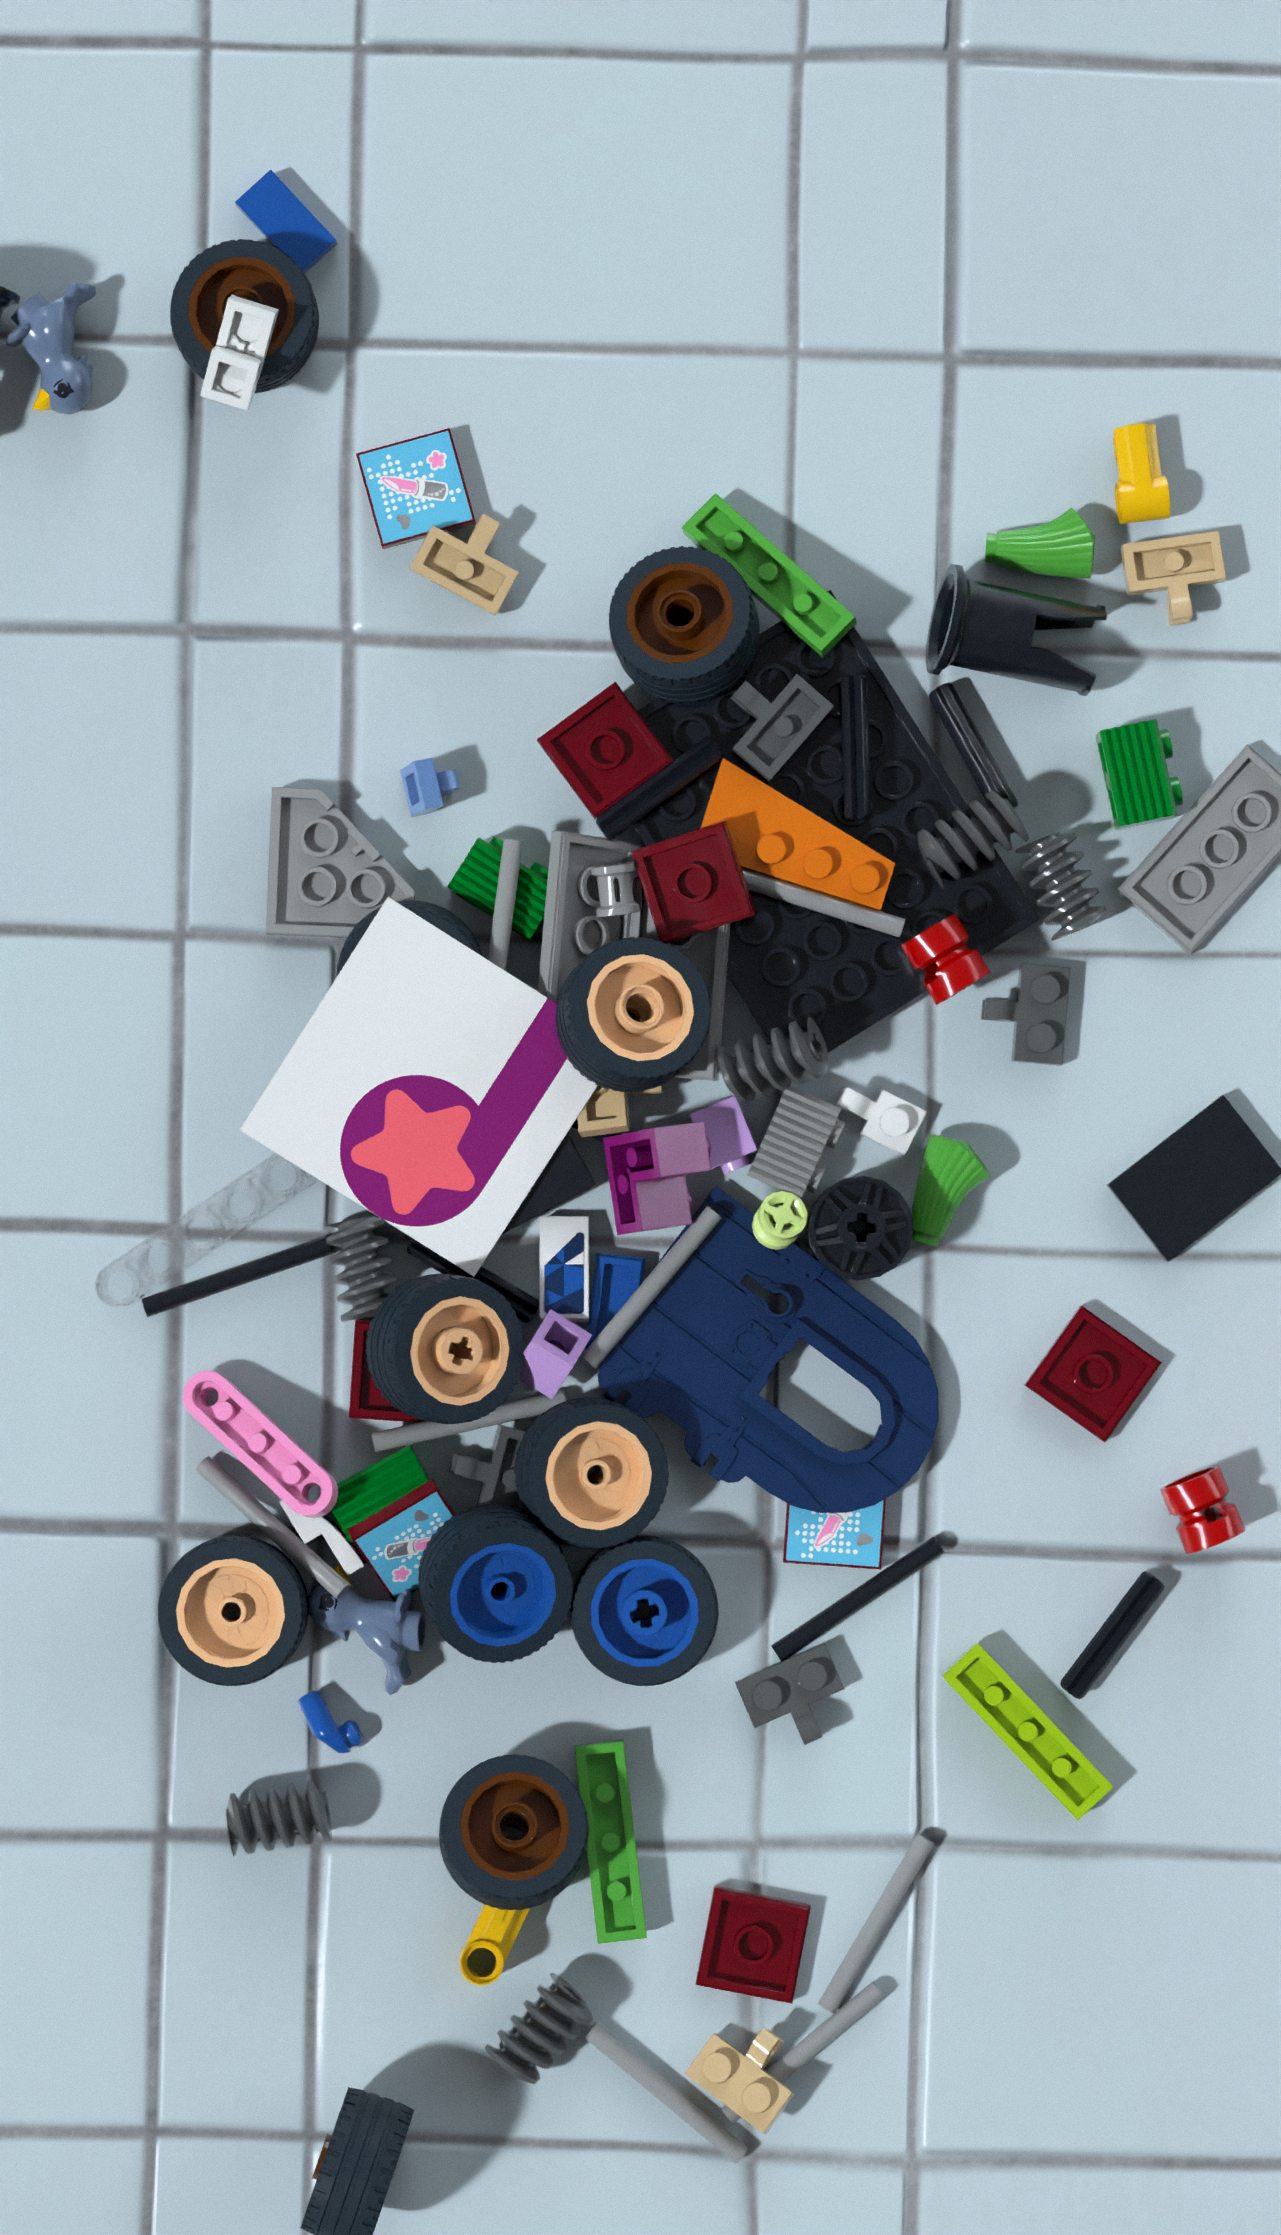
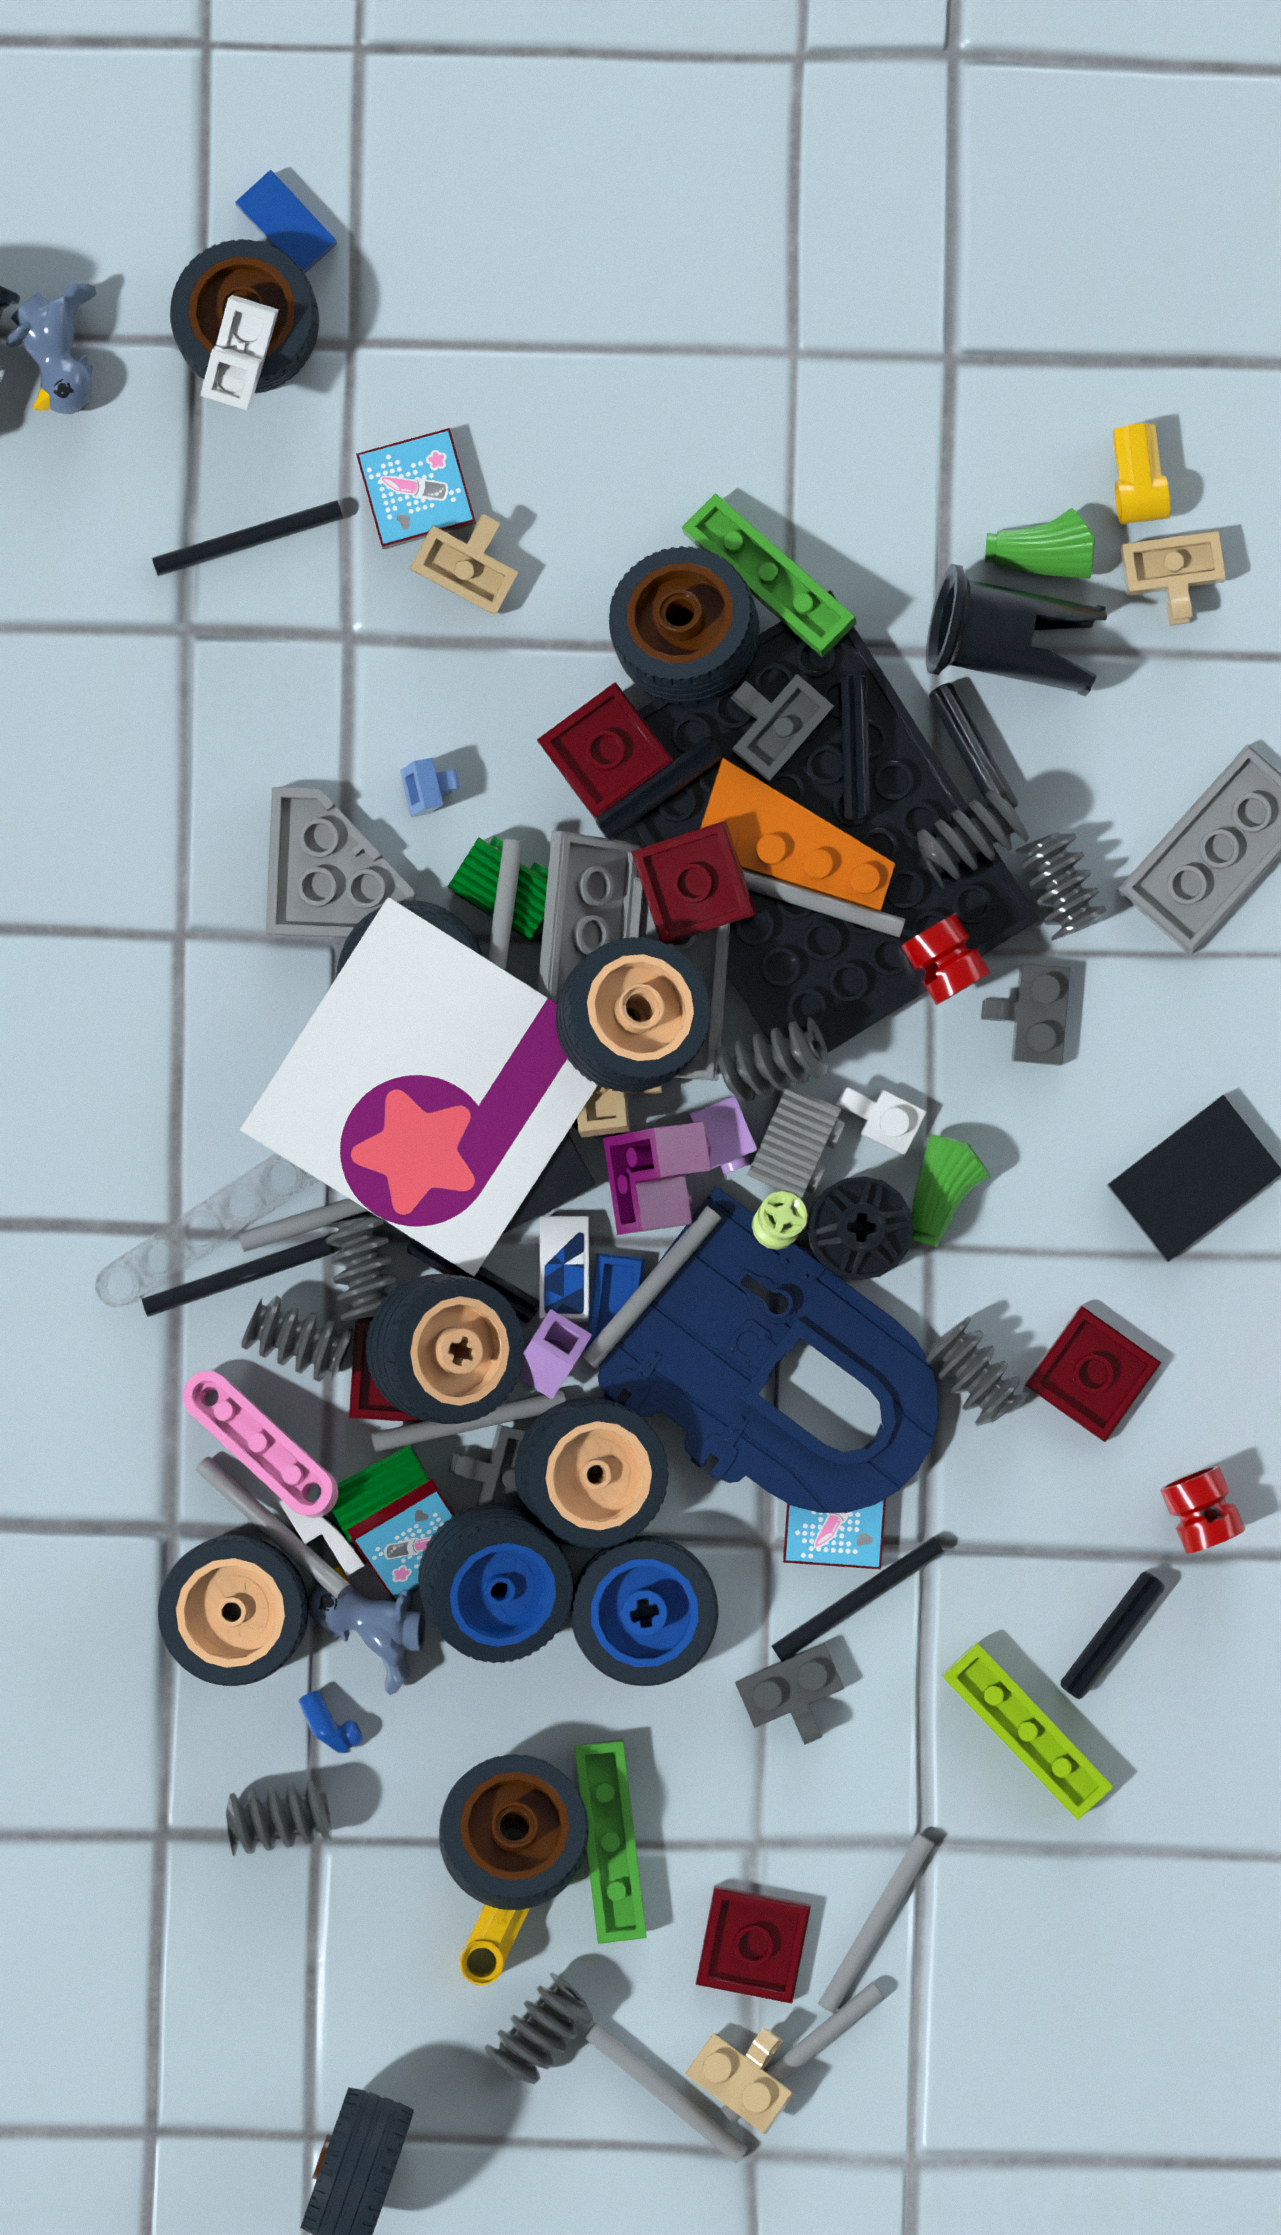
light grey bush [591,862,640,917] -> none
green brick [1096,719,1183,830] -> none
none -> black bar [152,500,343,576]
none -> light grey bar [238,1199,370,1252]
none -> dark grey piece [241,1295,353,1383]
none -> dark grey piece [926,1316,1030,1427]

